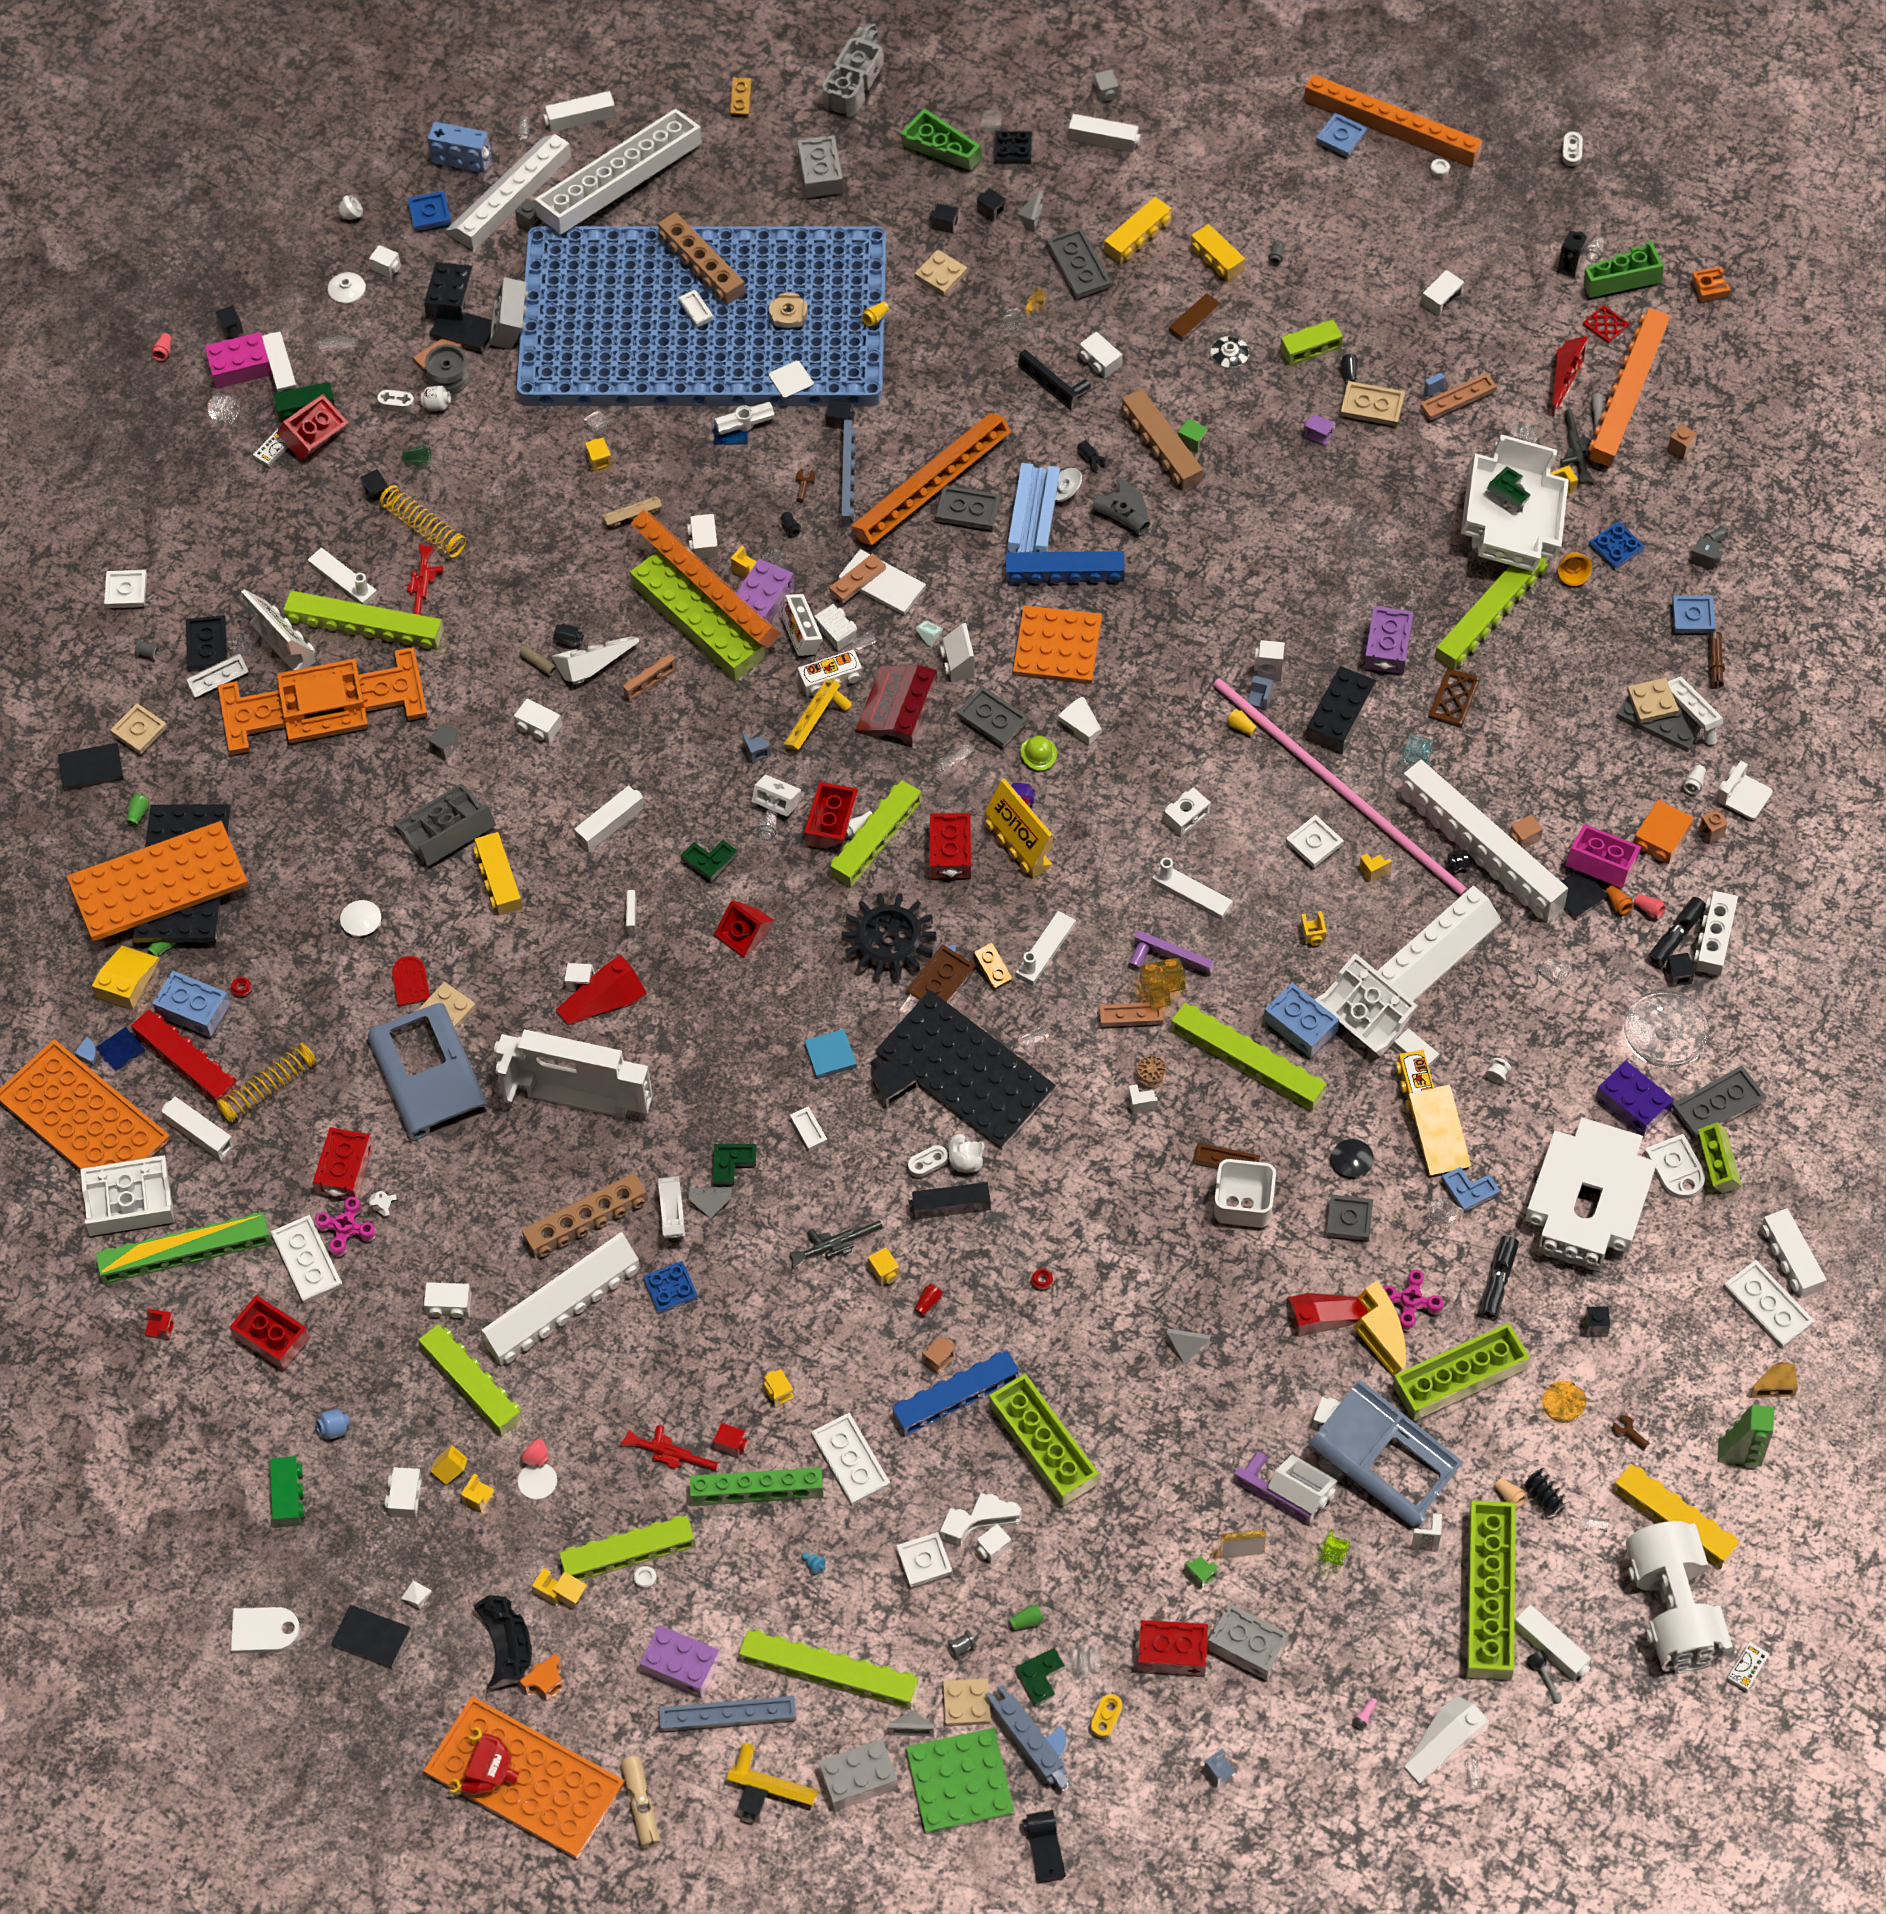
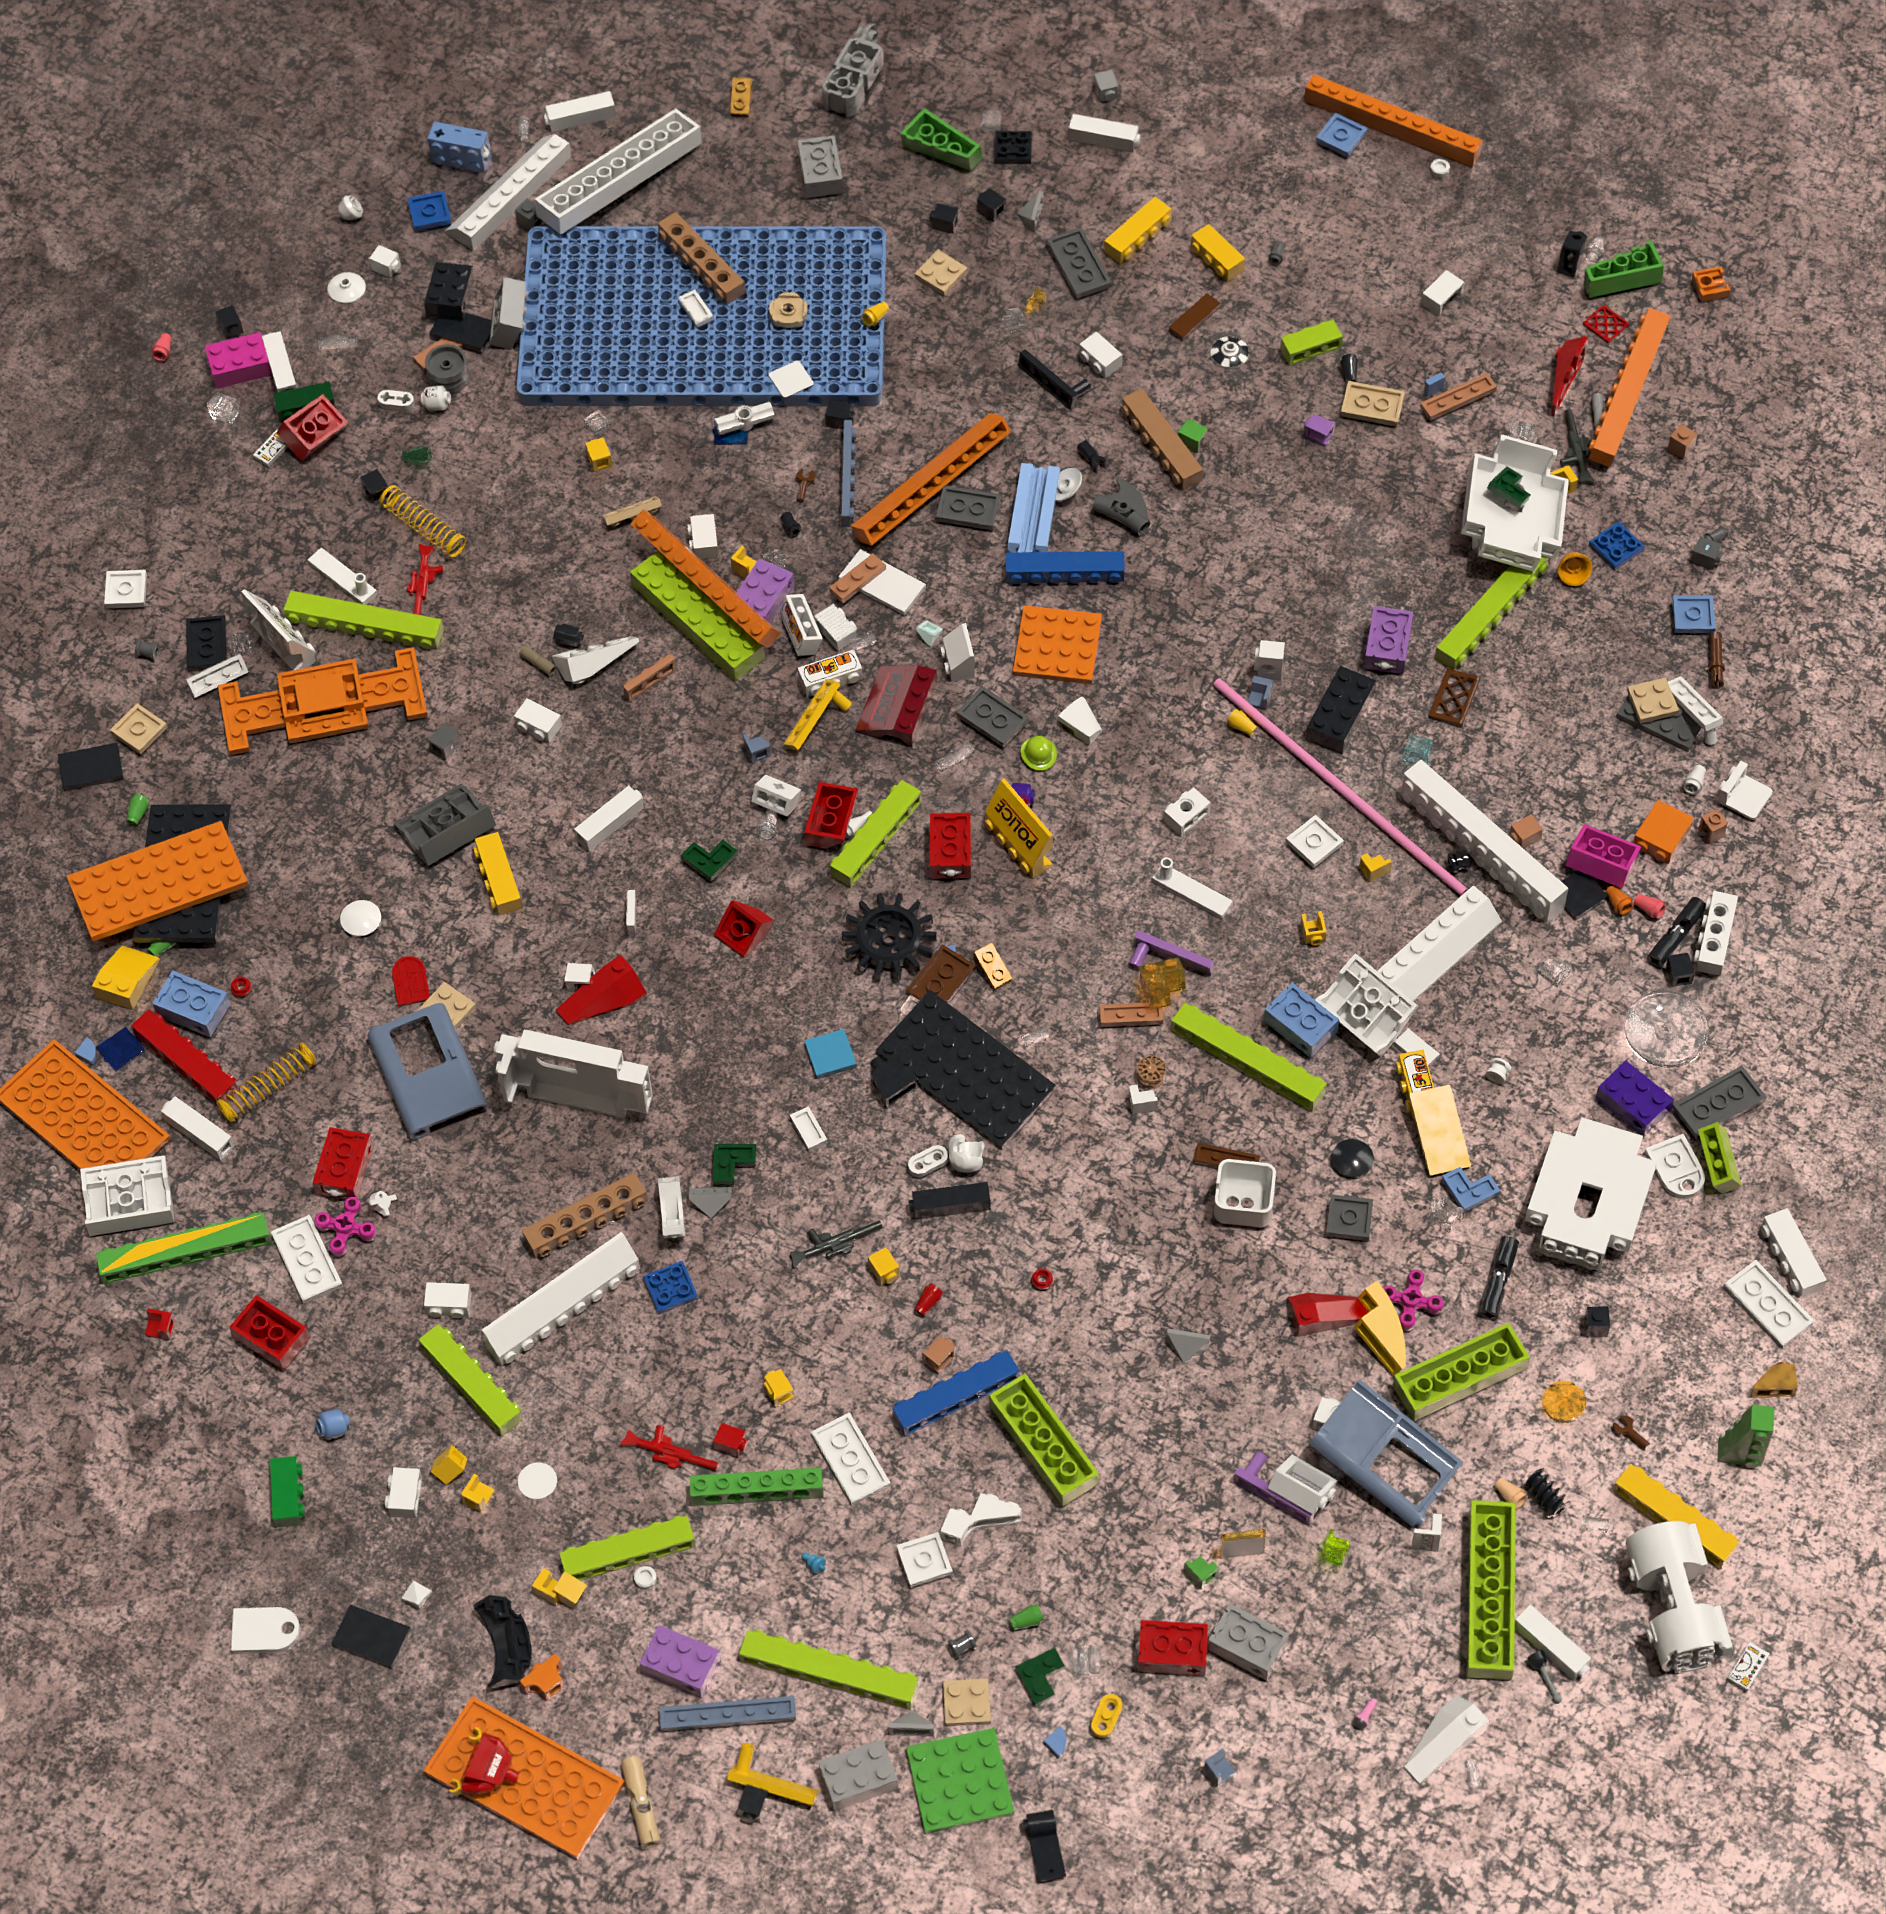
coral cone [521,1438,549,1467] -> none
white brick [976,1524,1012,1563] -> none
sand blue hinge [985,1684,1069,1792] -> none
white piece [1016,911,1076,986] -> none
white plate [1563,132,1583,166] -> none

